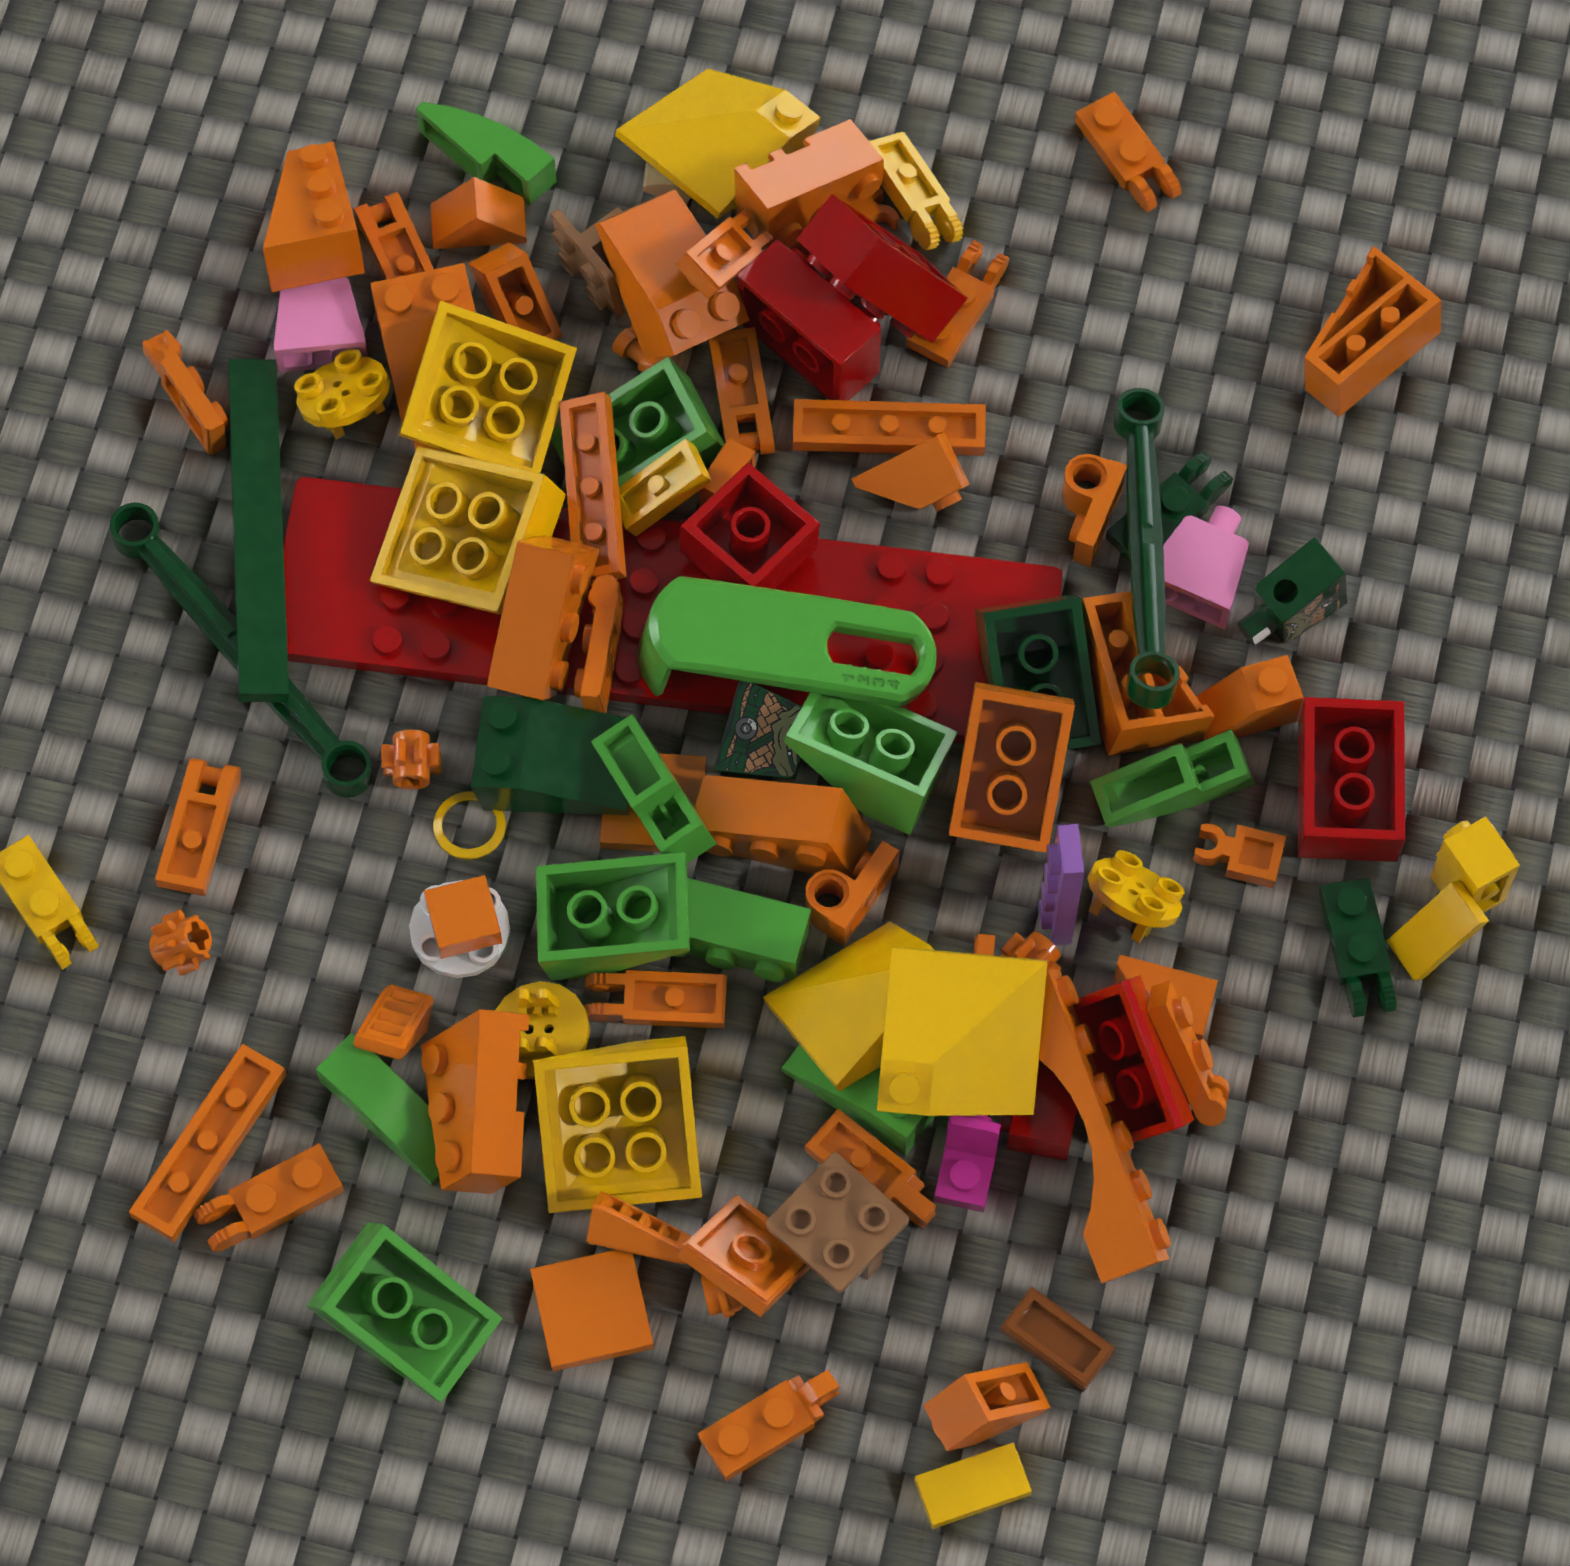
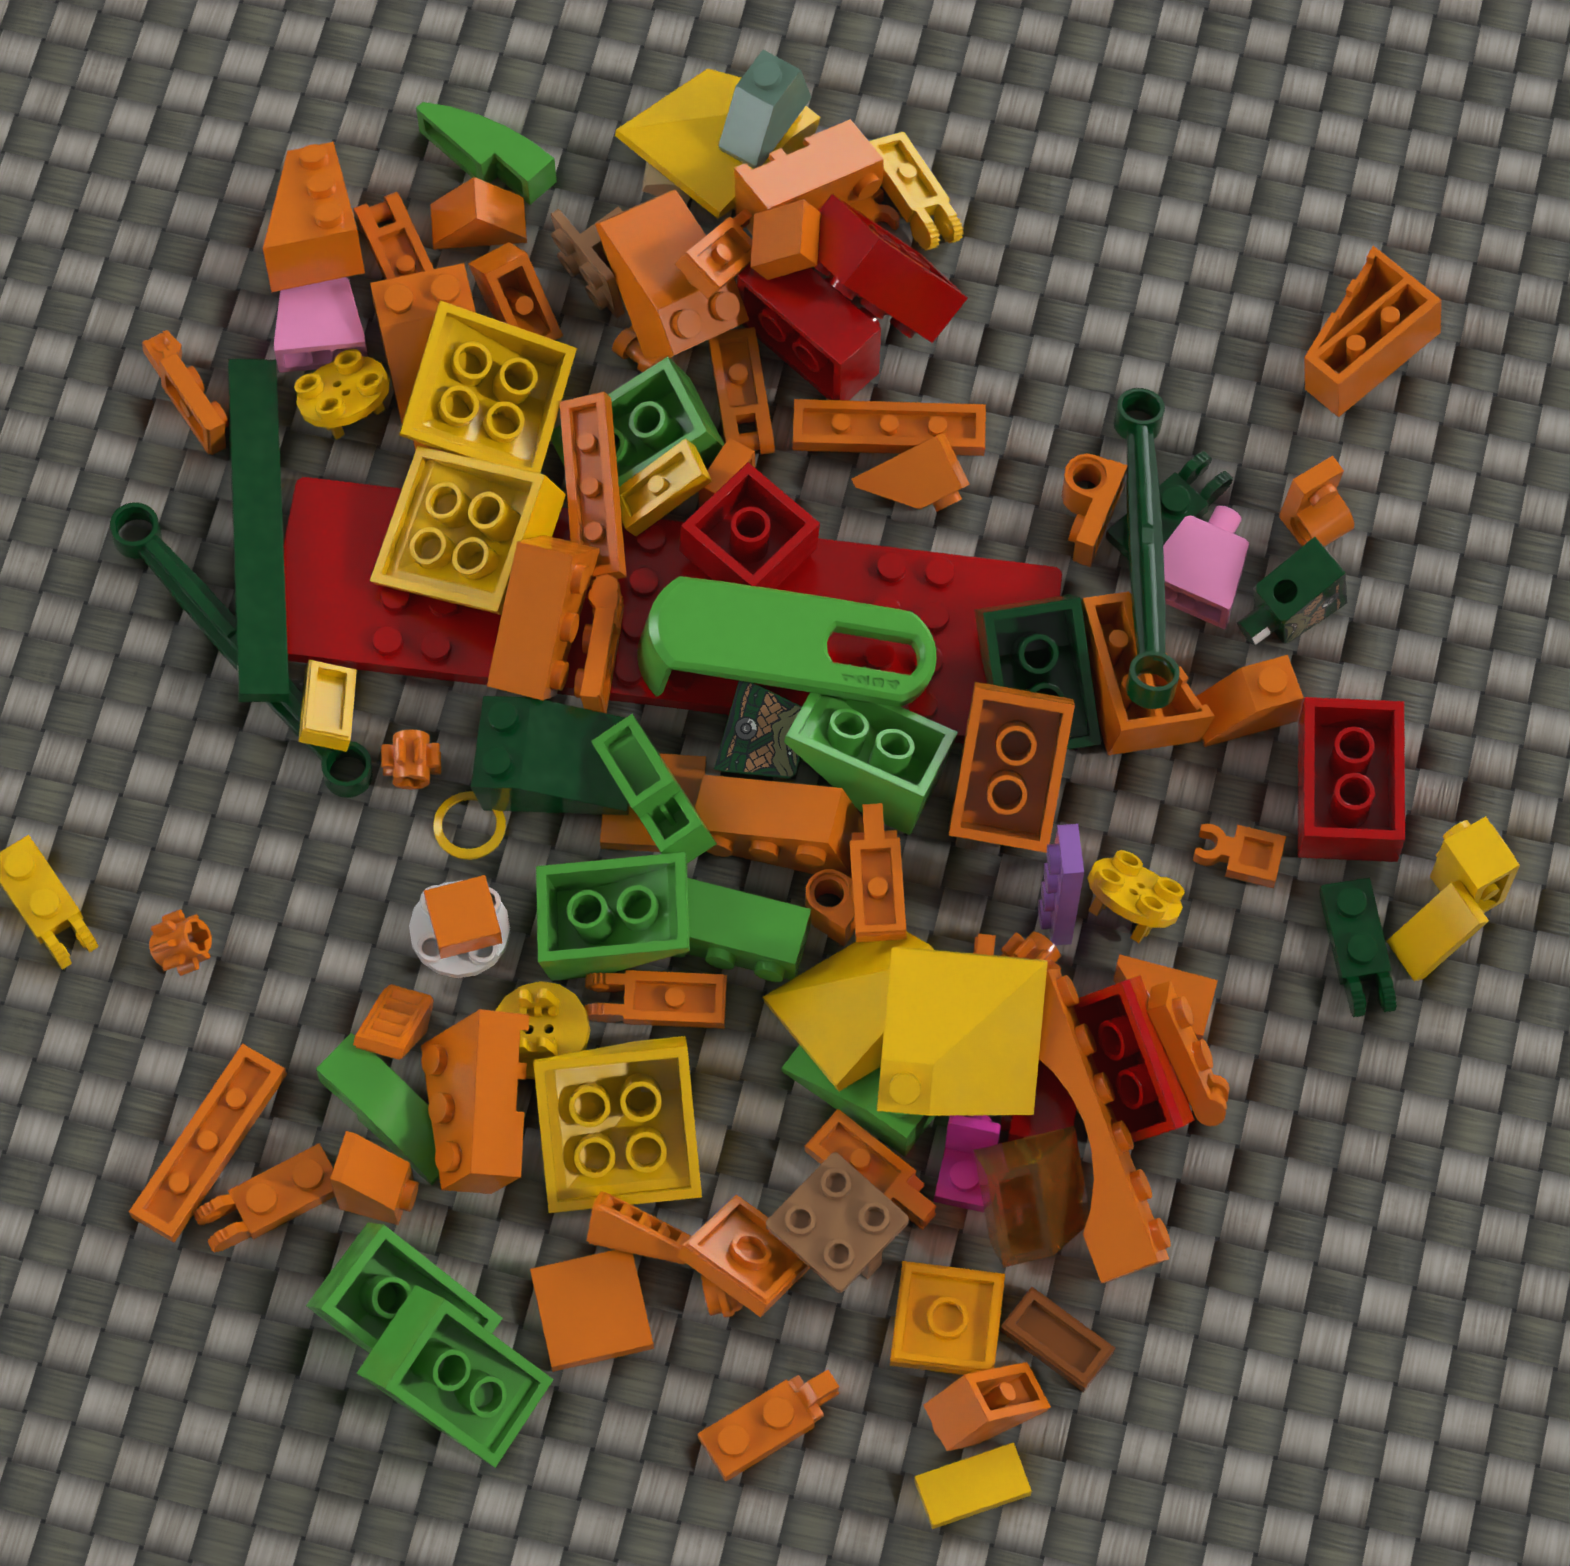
orange plate [155,758,241,897] -> none
orange hinge [906,240,1010,368] -> none
orange hinge [1075,91,1182,212] -> none
bright green slope [1090,730,1256,828] -> none
none -> yellow tile [298,660,357,752]
none -> orange slope [330,1131,419,1225]
none -> bright green slope [357,1285,554,1468]
none -> sand green slope [718,50,812,169]
none -> orange piece [750,199,821,280]
none -> orange hinge [850,803,907,943]
none -> light orange tile [890,1261,1005,1375]
none -> clear orange slope [973,1126,1089,1268]
none -> orange plate [1279,456,1354,547]

